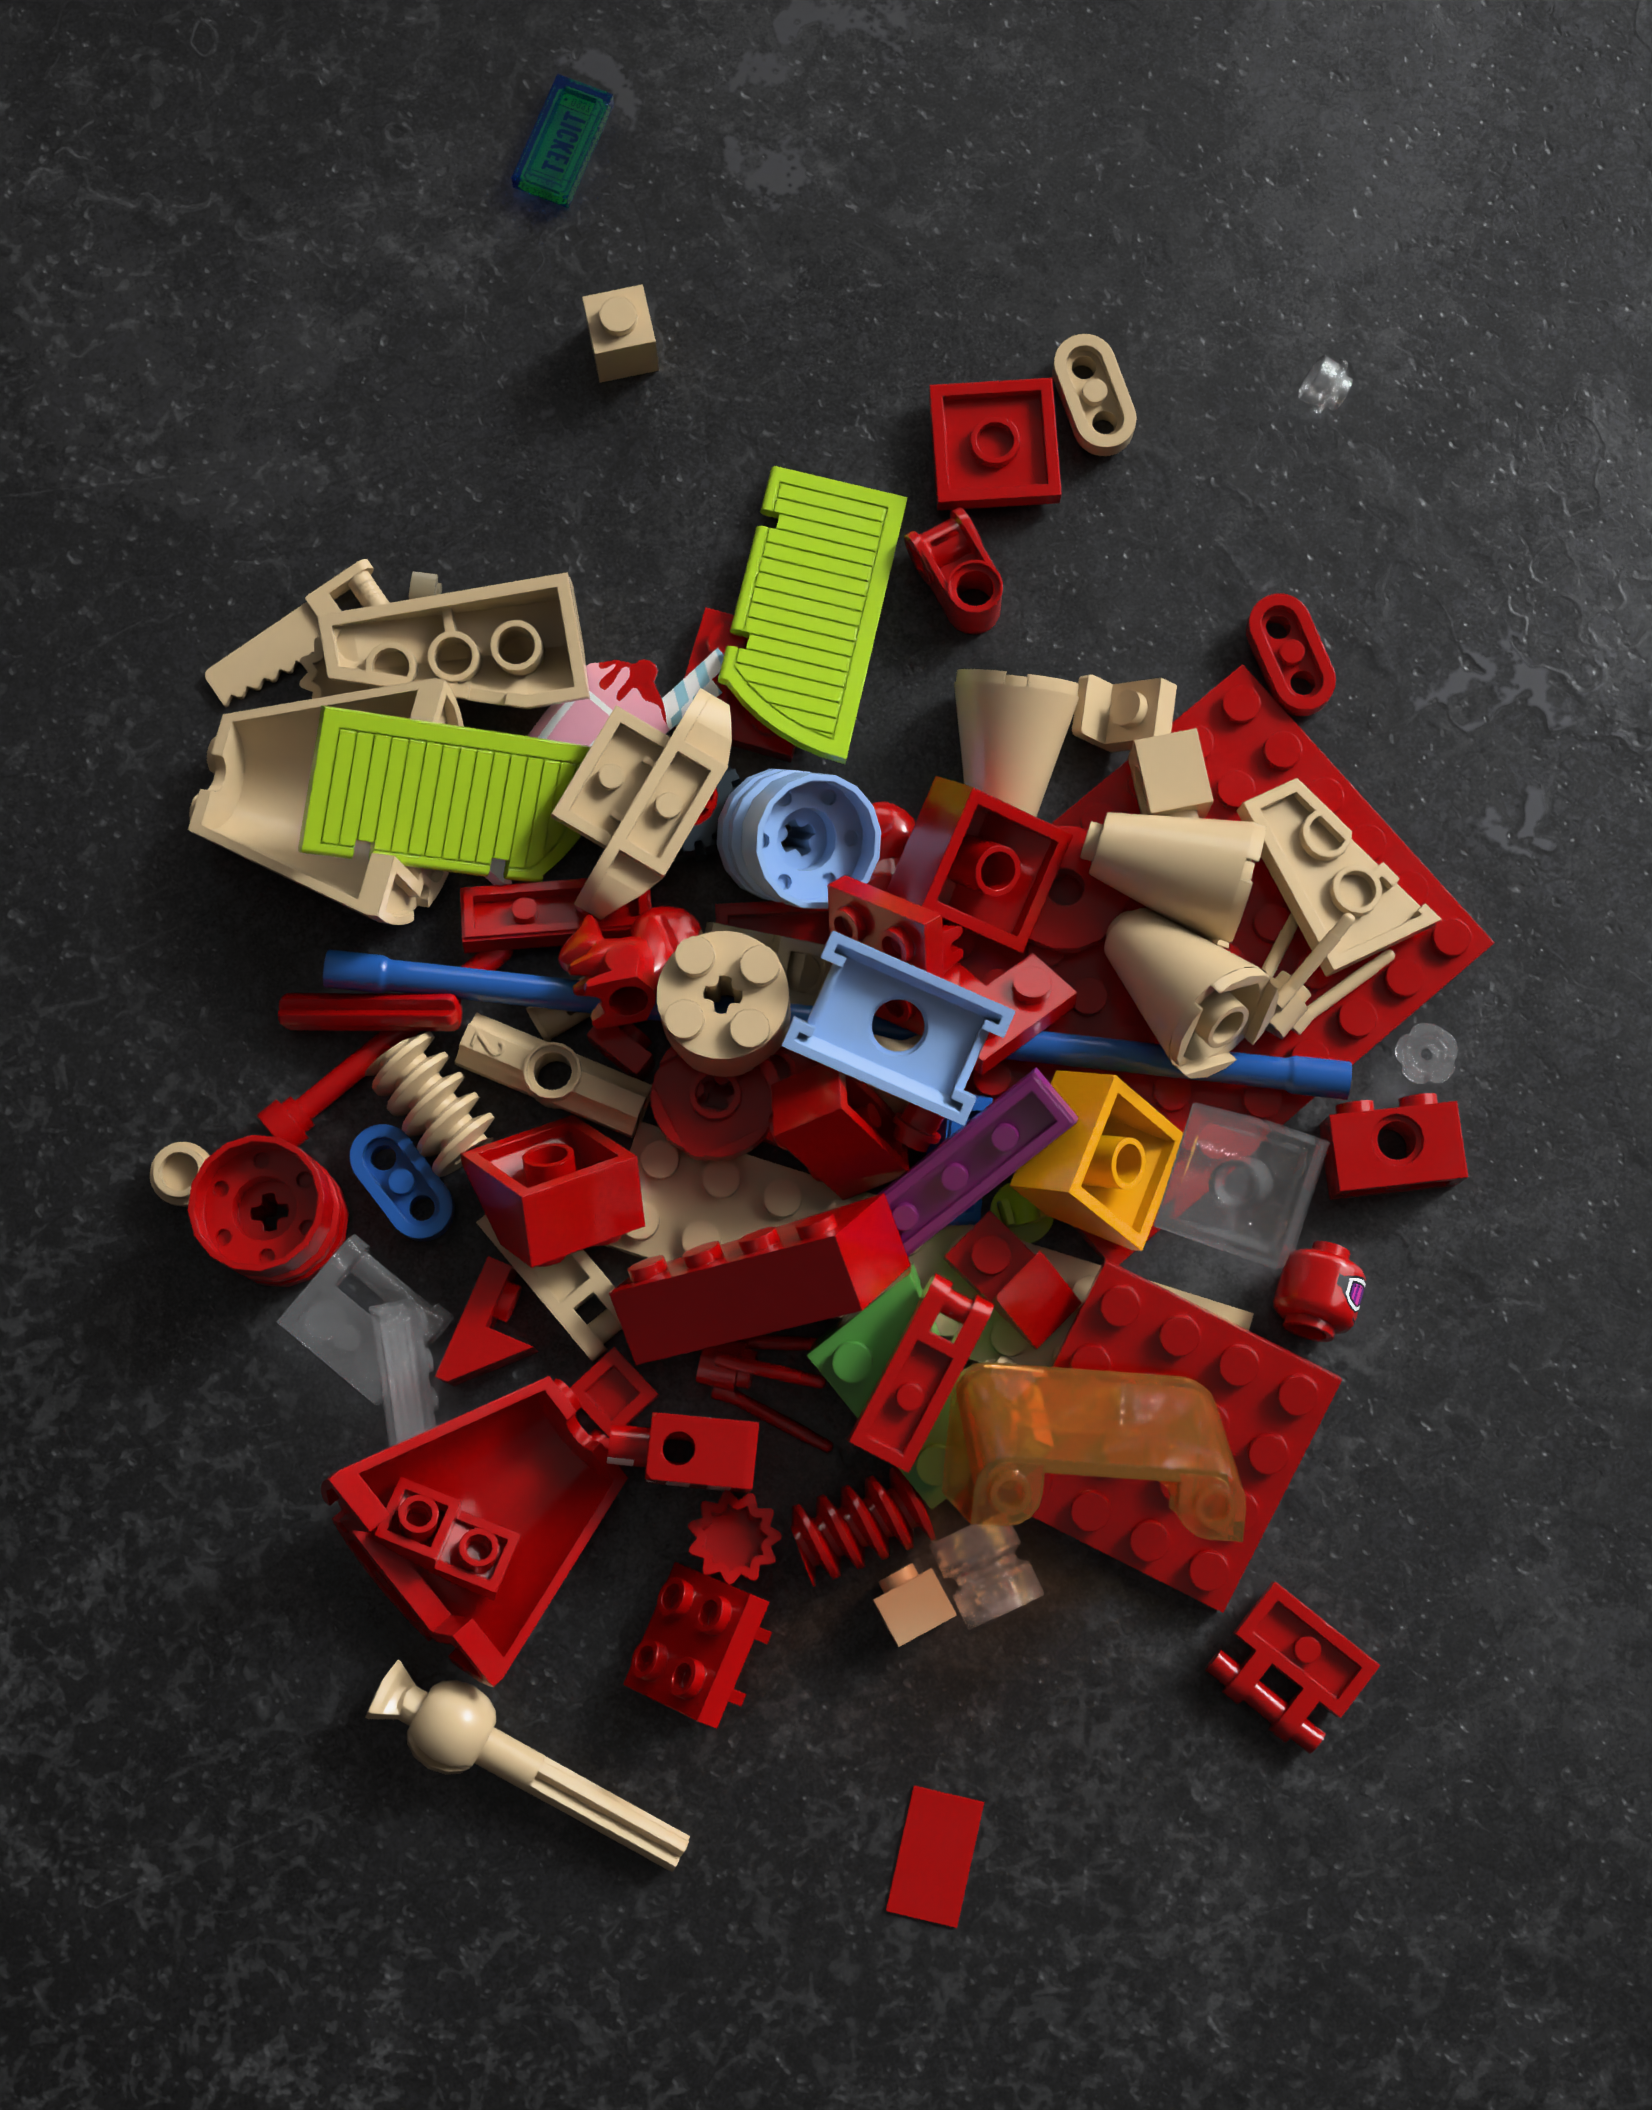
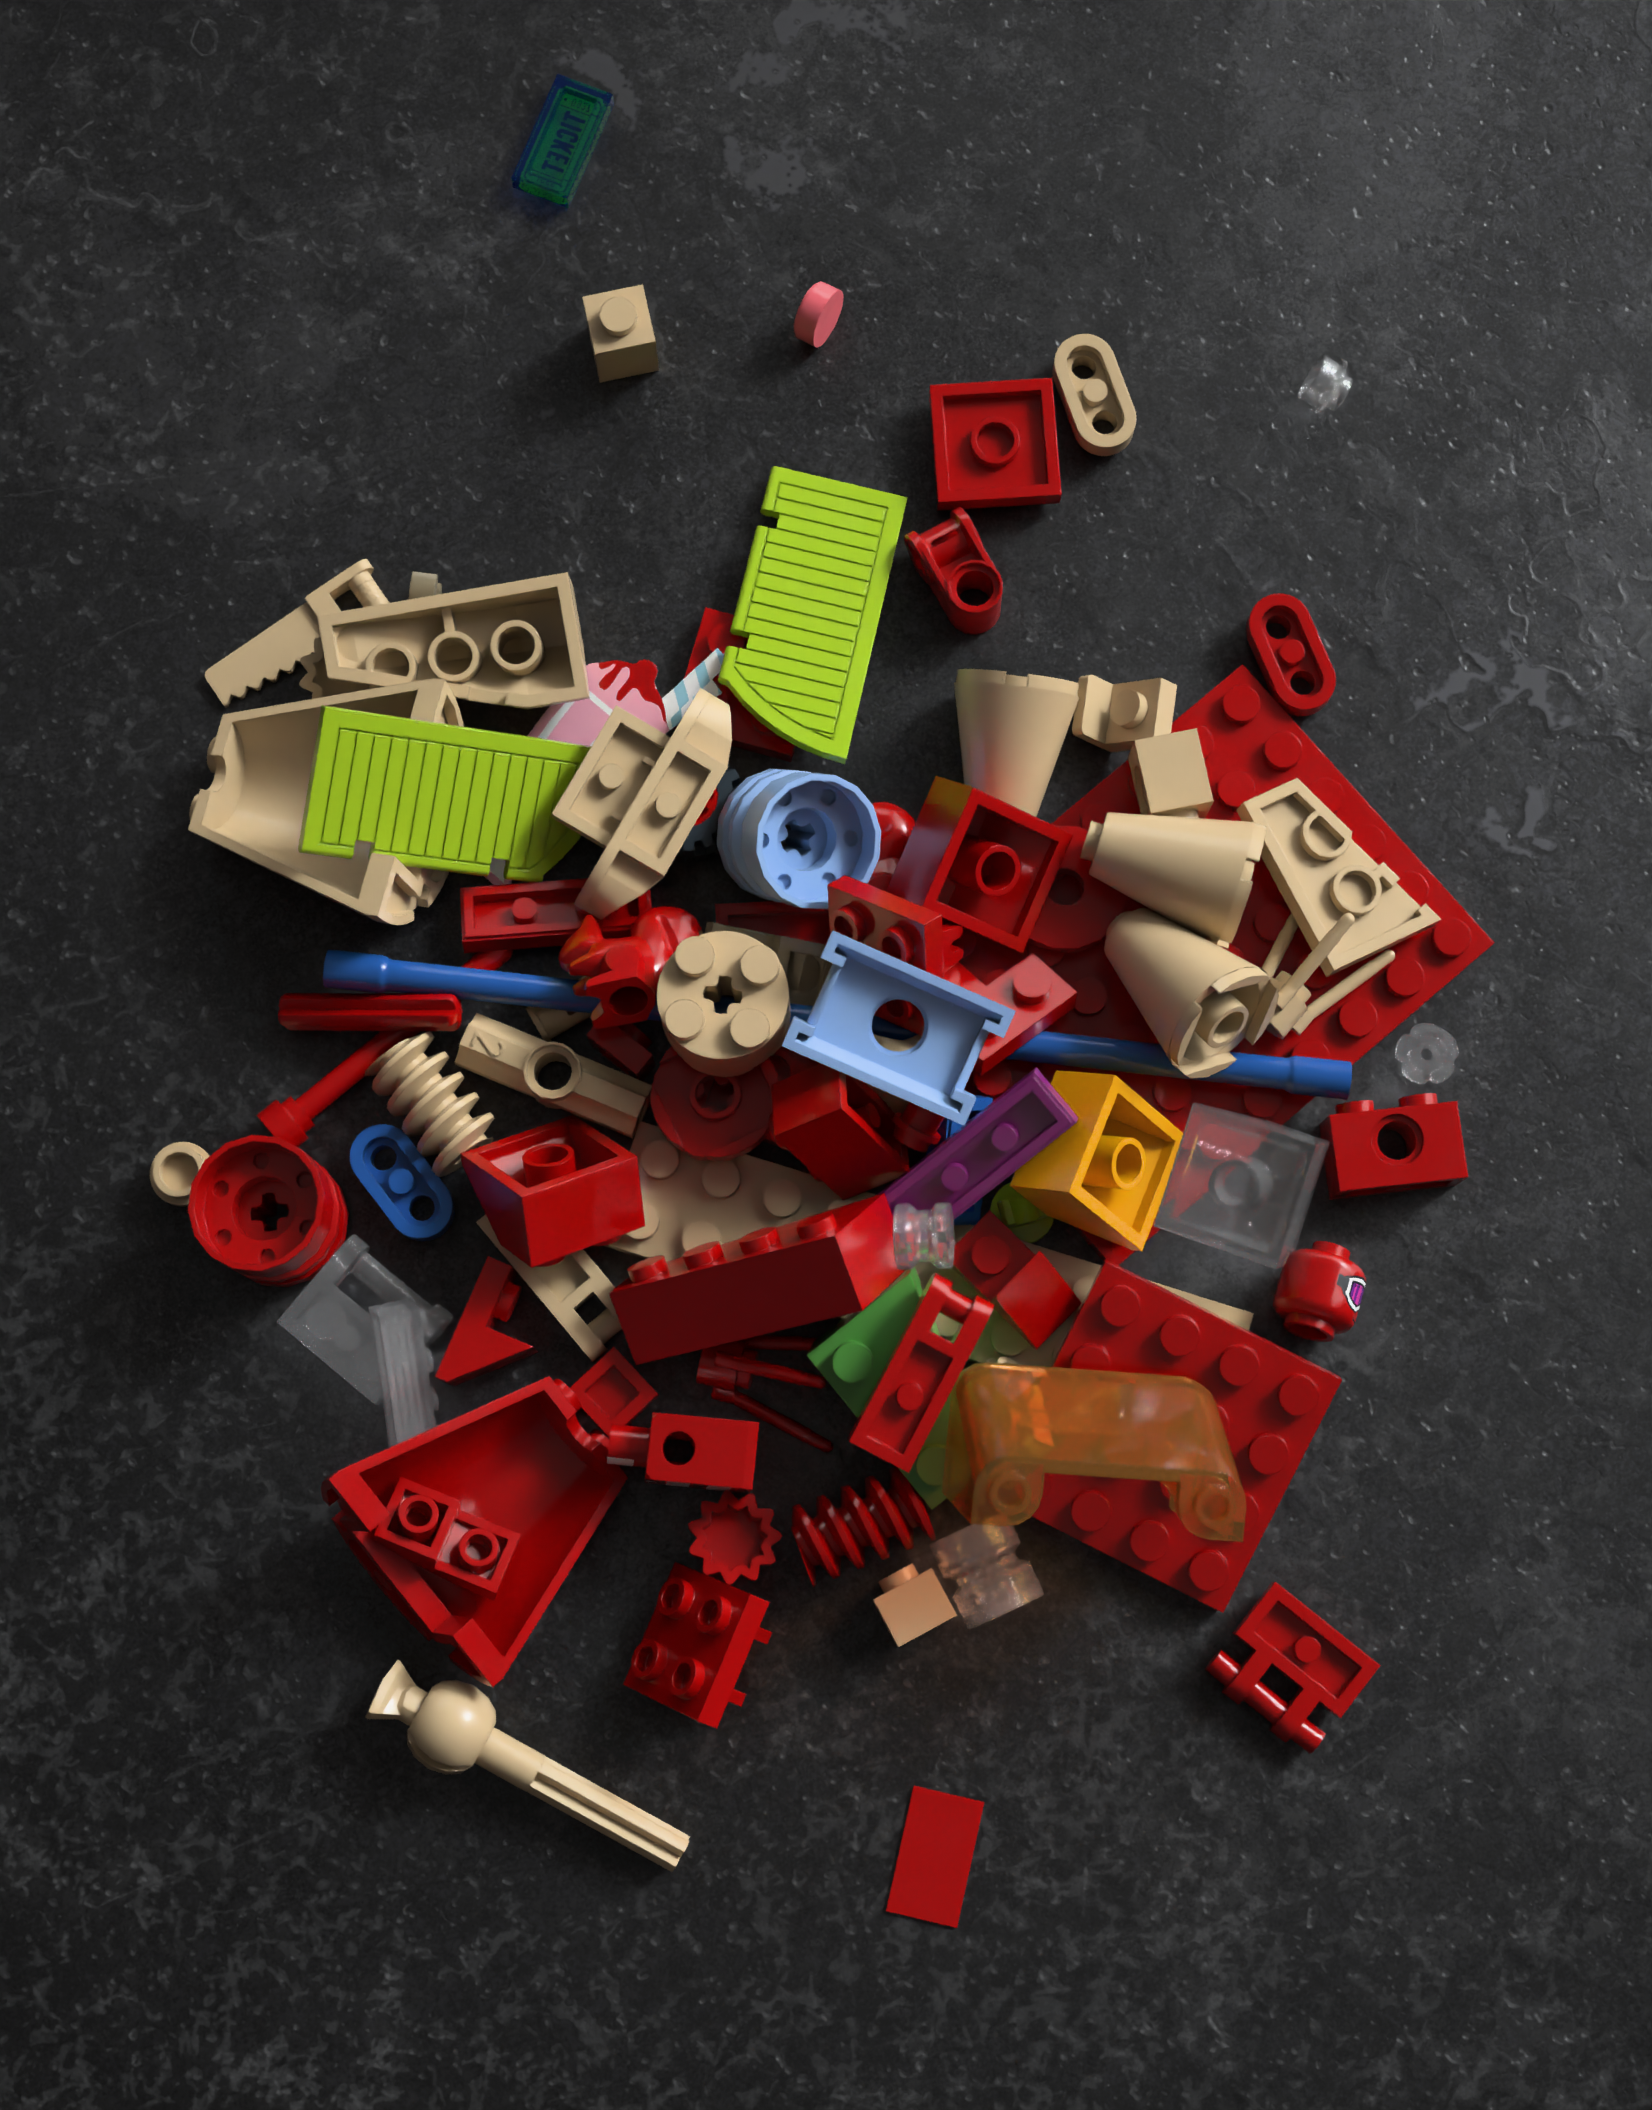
none -> coral tile [794,281,844,348]
none -> clear wheel [893,1202,955,1270]

